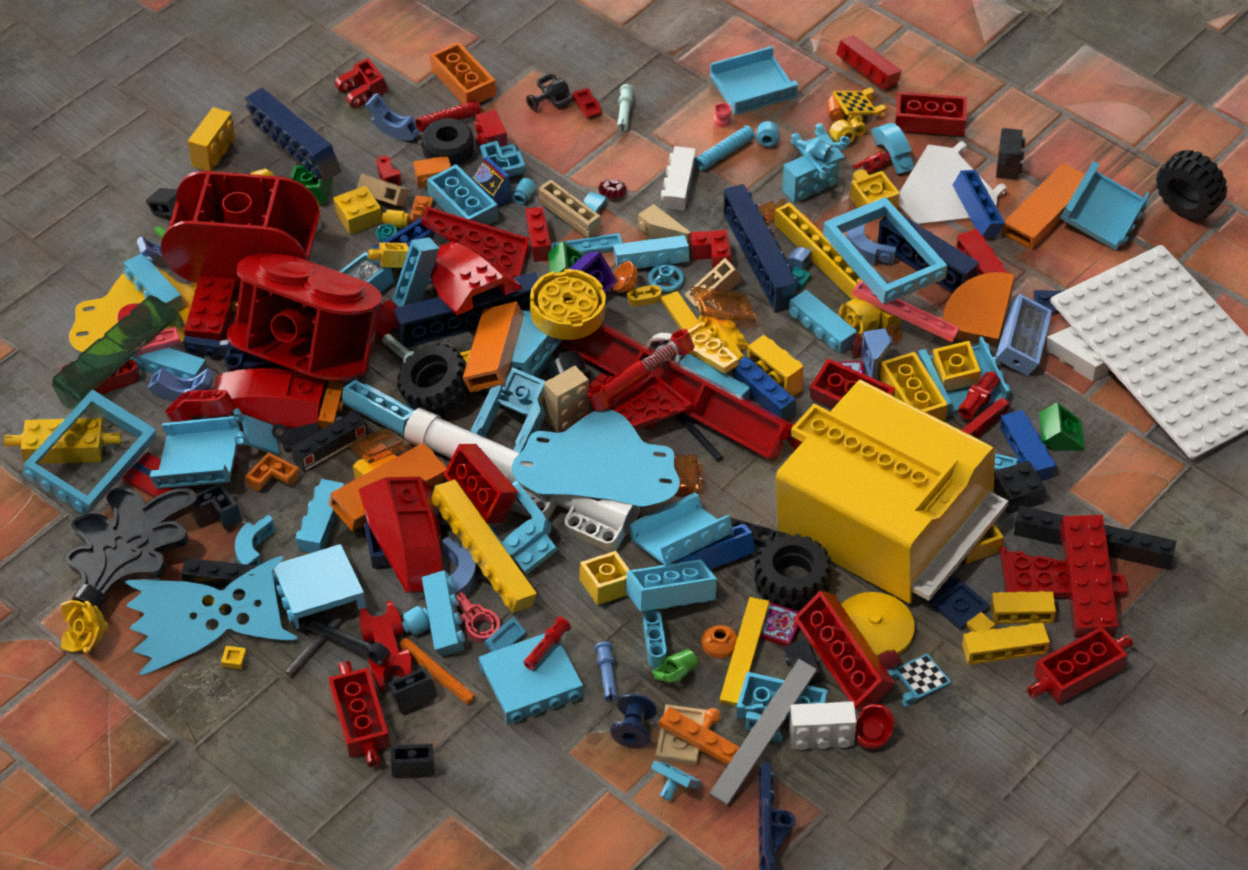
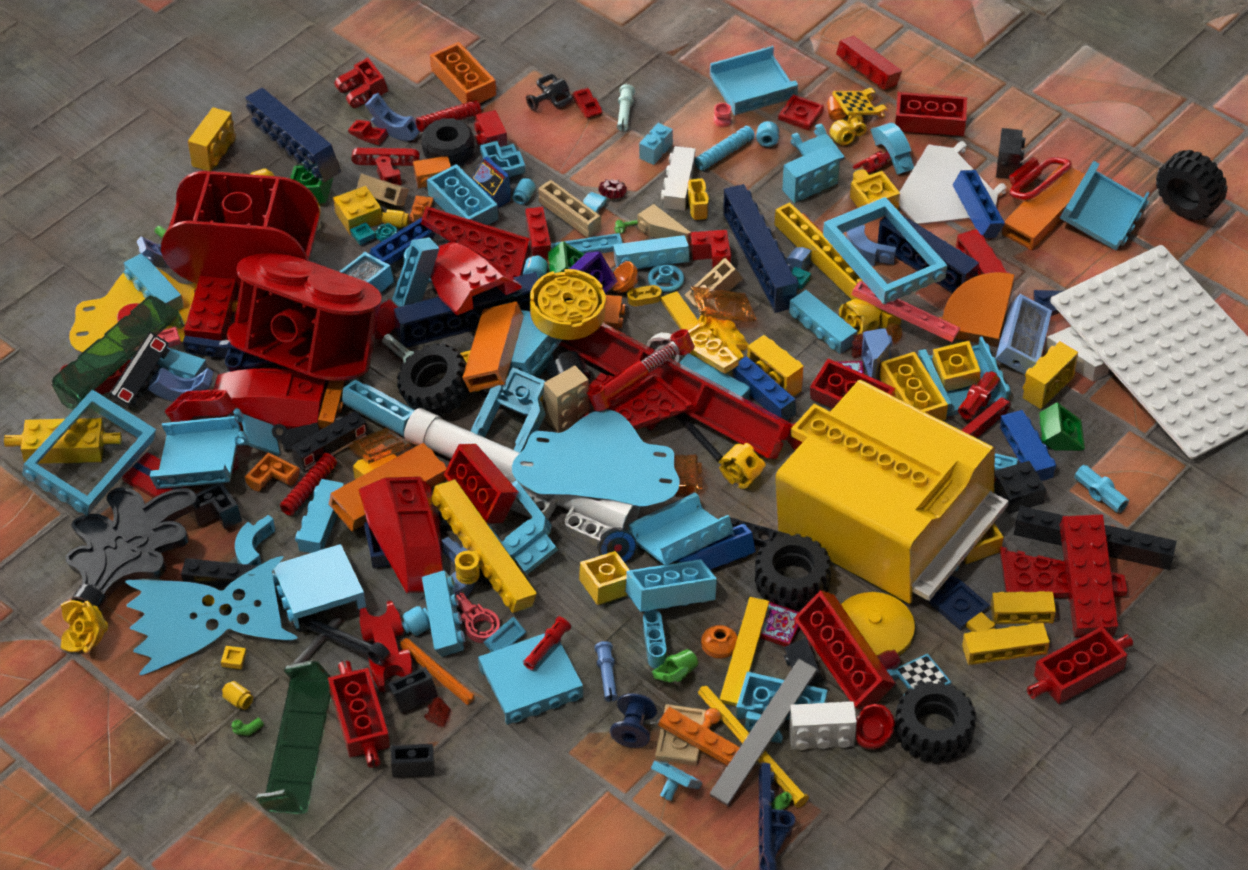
black brick [145,188,177,216] -> none
yellow piece [368,243,409,268] -> none
clear orange plate [758,198,786,223] -> none
medium azure piece [797,136,850,179] -> none
none -> black brick [109,331,170,409]
none -> yellow brick [222,681,253,710]
none -> bright green arm [231,718,264,736]
none -> clear green piece [255,661,331,814]
none -> red piece [279,453,337,516]
none -> red slope [348,120,389,145]
none -> teal plate [350,222,375,245]
none -> red beam [351,148,420,166]
none -> clear red tile [424,697,451,727]
none -> yellow piece [455,551,480,584]
none -> medium azure head [523,256,548,278]
none -> tile [597,527,637,563]
none -> orange brick [603,295,625,331]
none -> bright green hand [614,220,638,234]
none -> medium azure piece [639,123,673,165]
none -> yellow brick [688,178,708,220]
none -> yellow axle [698,686,809,808]
none -> yellow brick [719,443,766,489]
none -> bright green arm [771,792,792,810]
none -> red tile [778,94,824,131]
none -> black tyre [894,681,976,763]
none -> red bar [1009,157,1072,200]
none -> yellow brick [1023,341,1078,409]
none -> medium azure piece [1074,465,1129,513]

